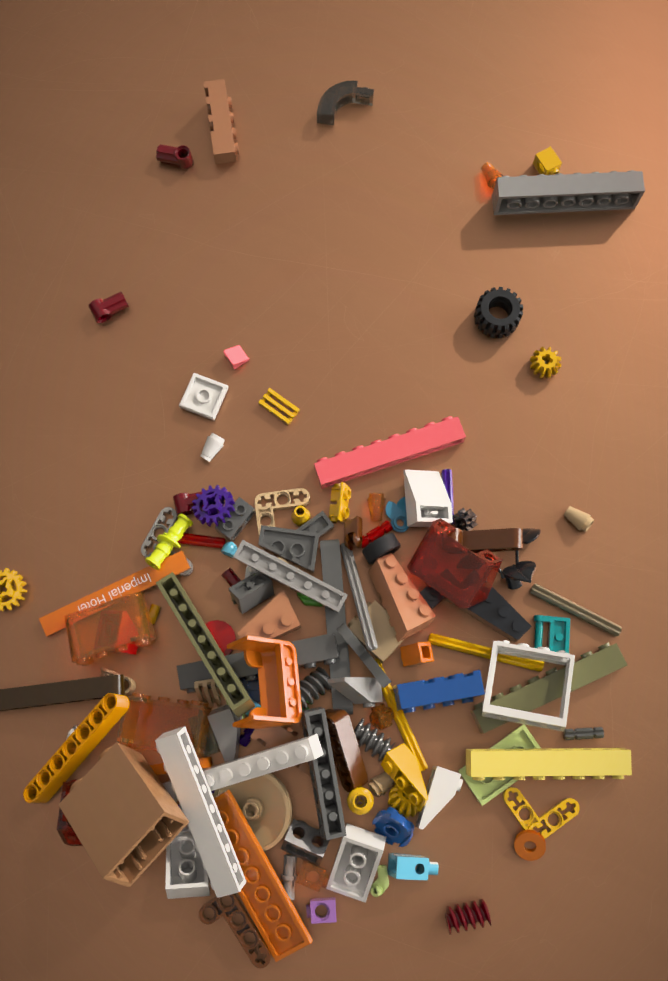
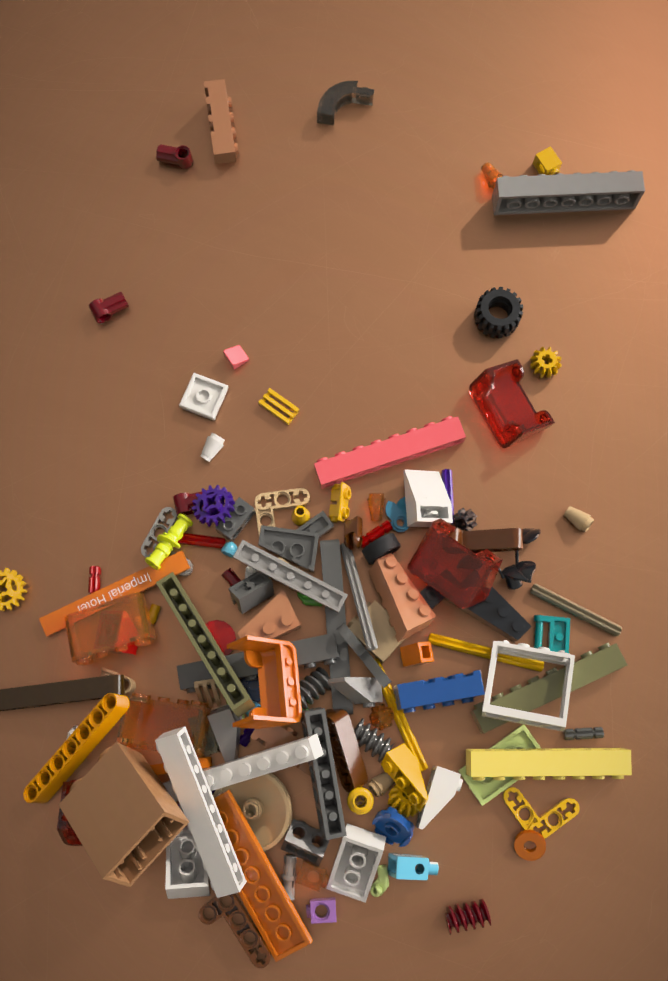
none -> red axle [88,566,101,594]
none -> clear red windscreen [469,359,555,448]

